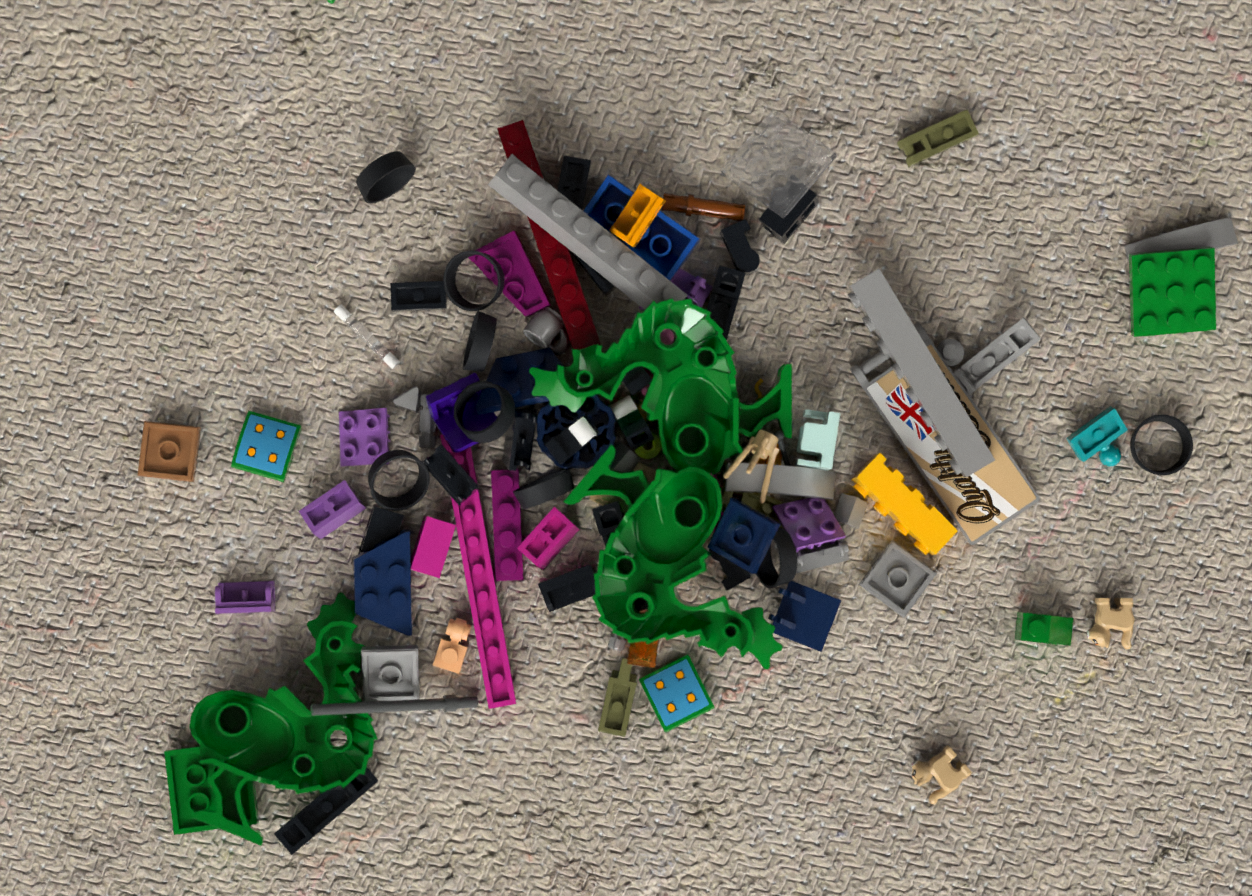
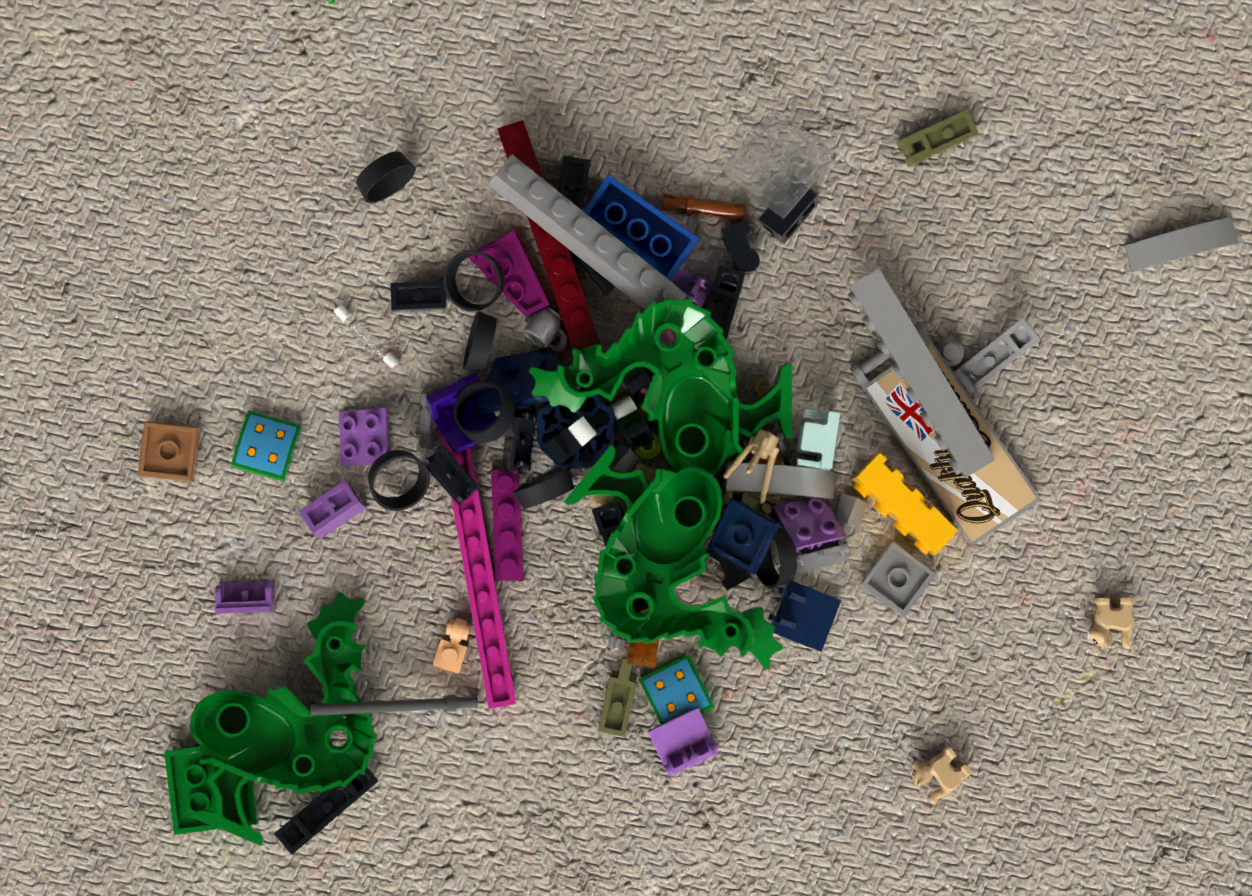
dark blue wing [353,529,412,636] -> none
black hinge [358,506,404,554] -> none
light grey plate [361,645,420,702] -> none
light grey slope [393,386,422,413] -> none
dark pink hinge [410,515,456,578] -> none
dark pink hinge [517,507,580,570] -> none
black hinge [538,564,596,612] -> none
light orange hinge [610,184,666,247] -> none
green slope [1015,612,1073,646] -> none
teal plate [1066,406,1128,467] -> none
green plate [1129,247,1216,337] -> none
black tyre [1130,415,1193,475] -> none
none -> medium lavender hinge [648,707,719,776]

